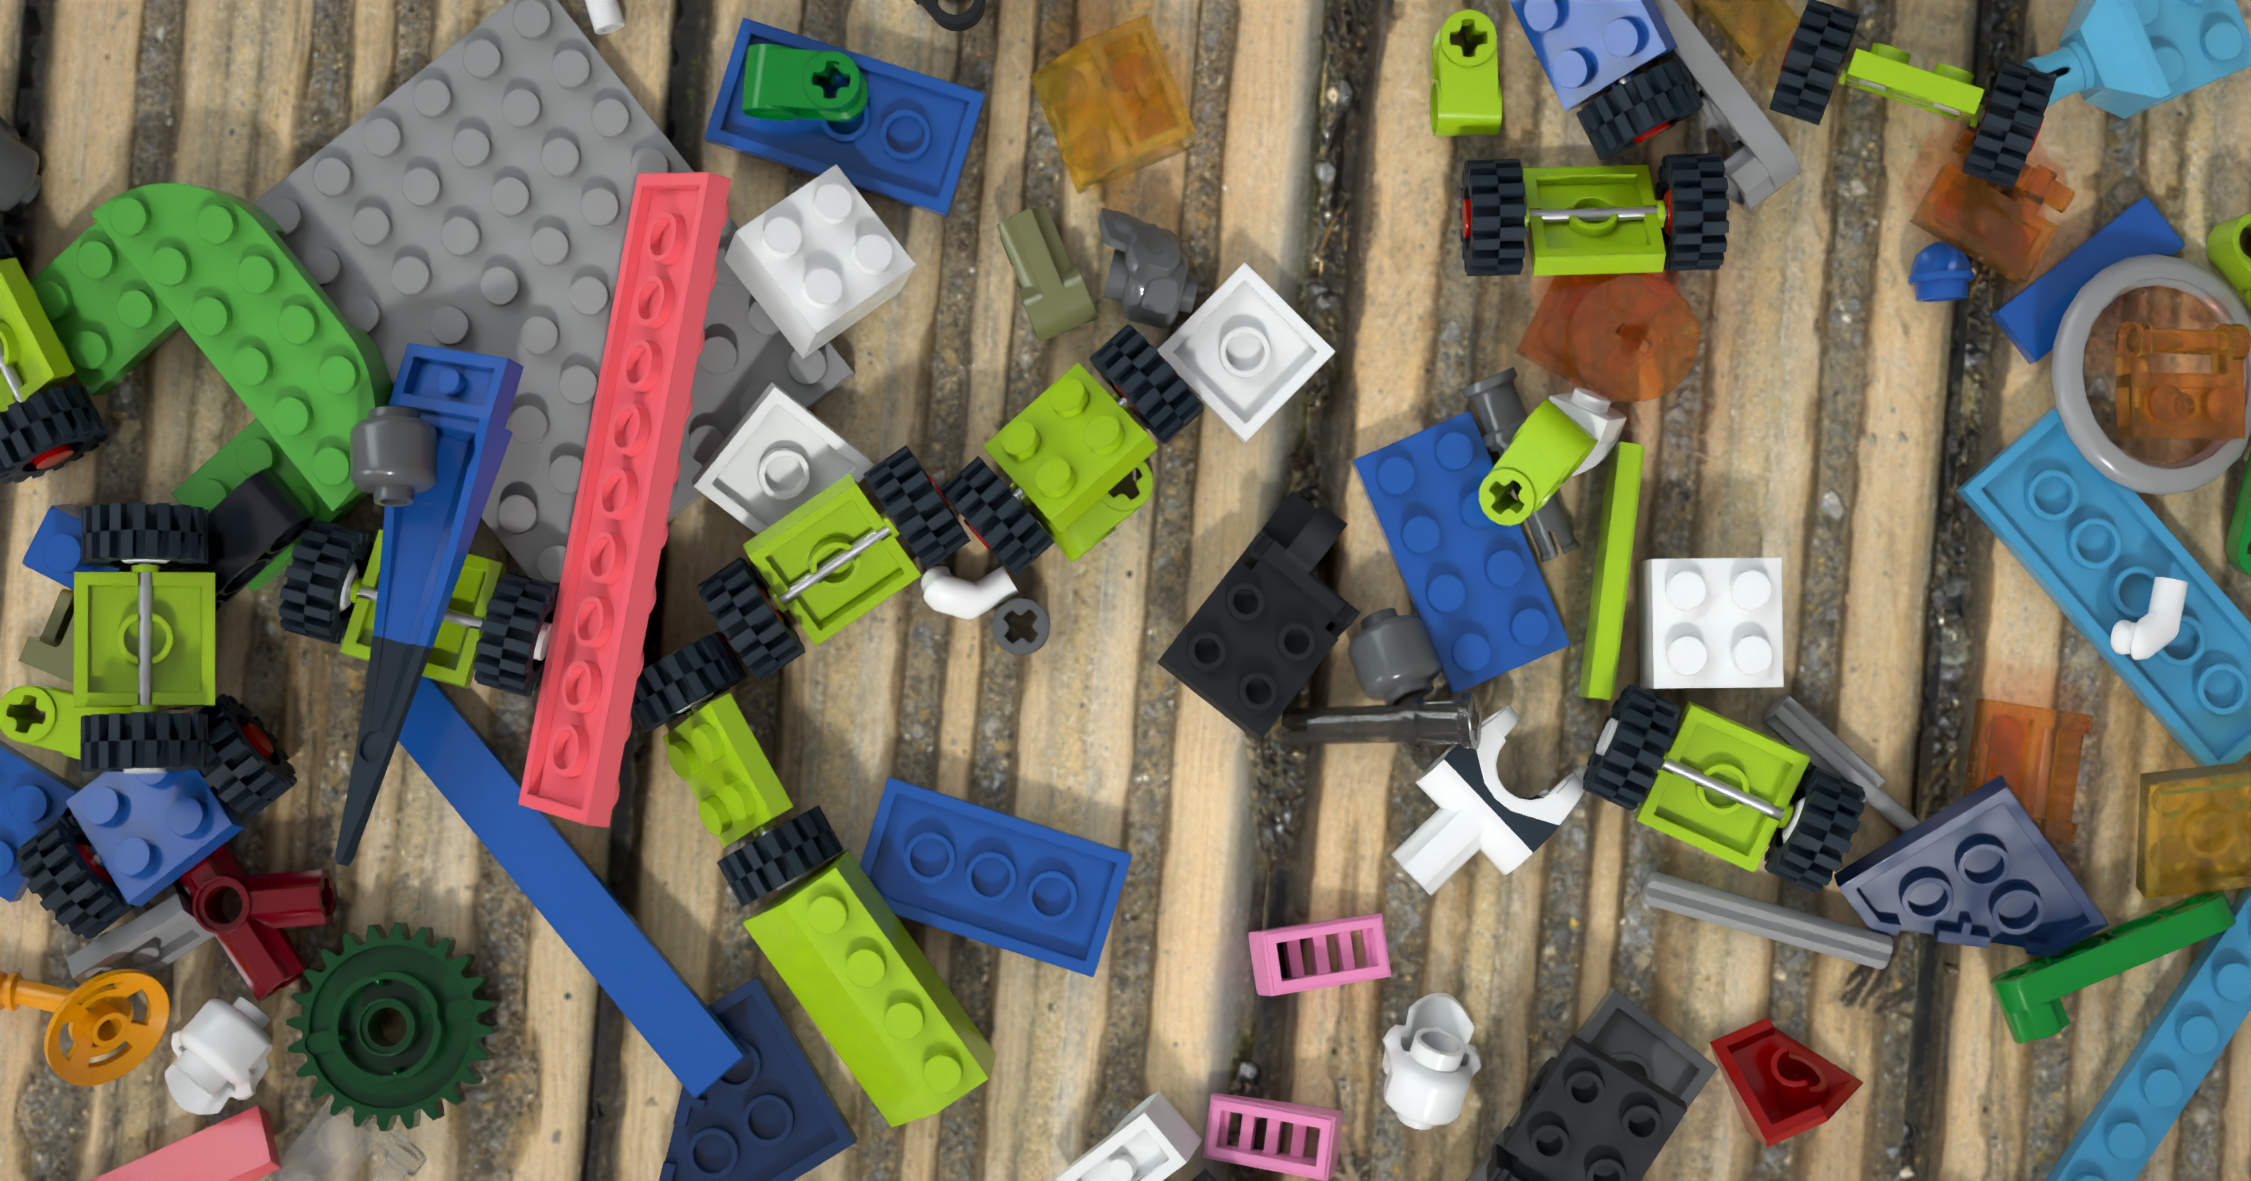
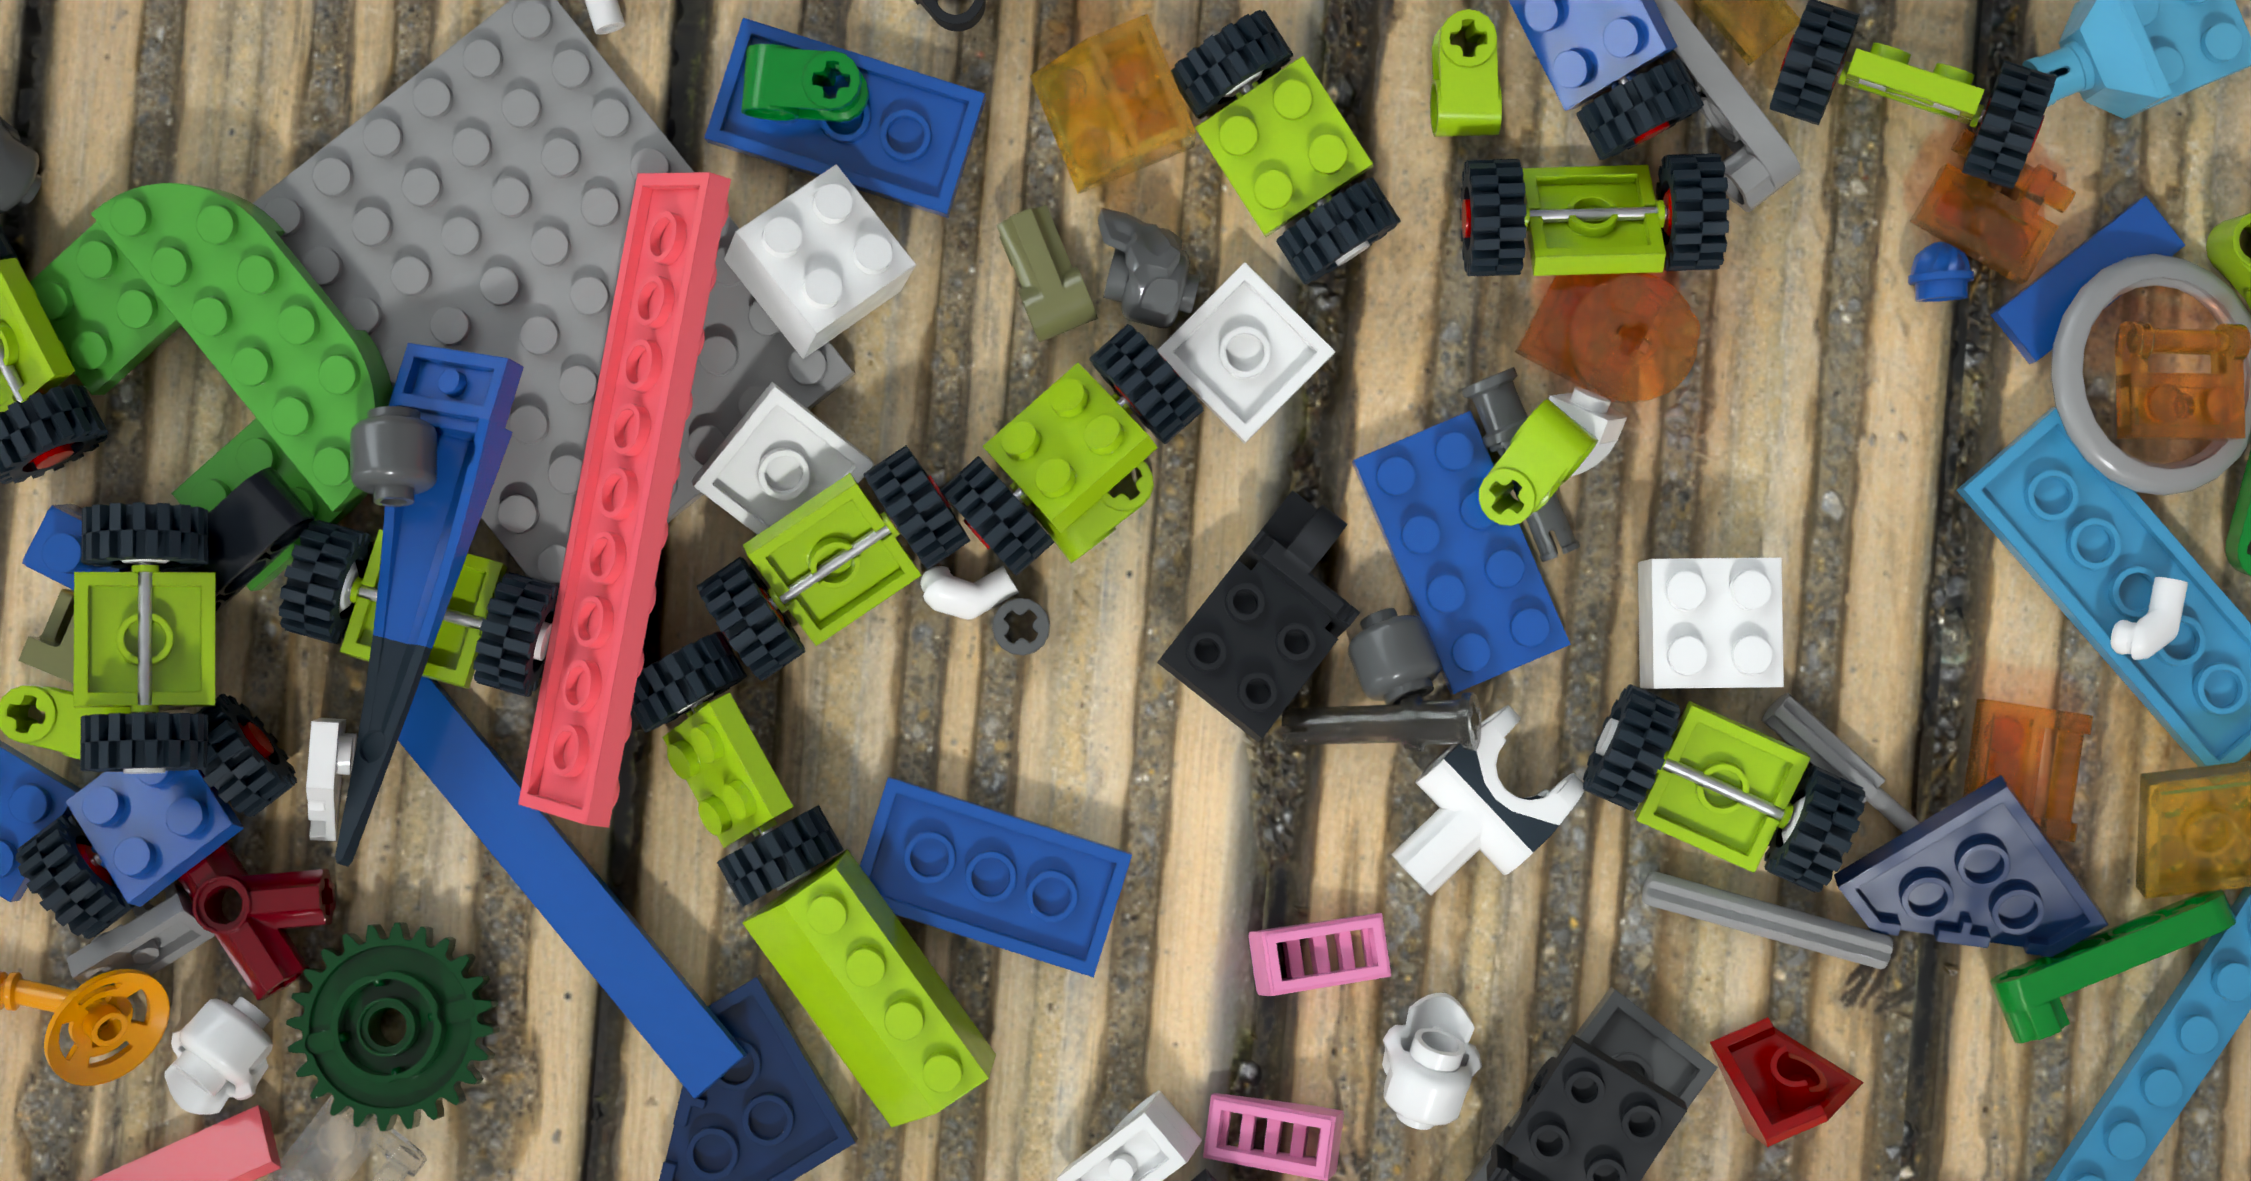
lime tile [1578,442,1645,700] -> none
none -> white wing [306,718,357,841]
none -> plate [1169,10,1401,285]

